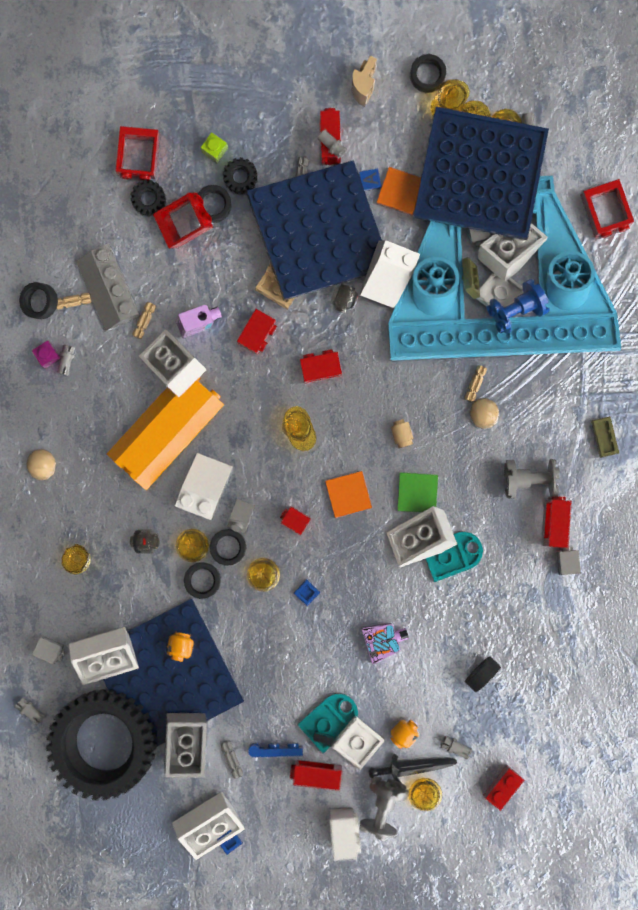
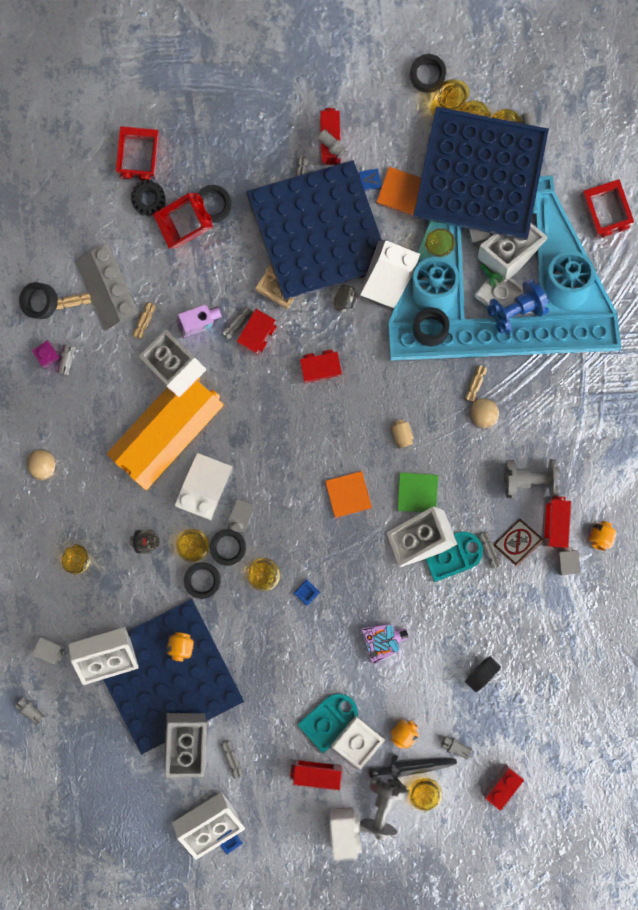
black tyre [46,689,157,801] -> none
lime brick [201,132,228,164] -> none
black tyre [223,157,258,195] -> none
blue plate [248,742,303,757] -> none
red brick [280,507,311,535] -> none
clear yellow piece [282,406,316,451] -> none
black tile [313,731,334,746] -> none
tan brick [352,56,377,106] -> none
olive plate [462,257,480,299] -> none
olive plate [591,416,619,458] -> none
none -> light grey axle [222,306,253,339]
none -> black tyre [413,307,450,347]
none -> clear yellow hair [425,228,455,258]
none -> light grey axle [478,532,501,569]
none -> green hand [480,264,502,287]
none -> piece [493,519,544,567]
none -> light orange head [589,521,616,551]

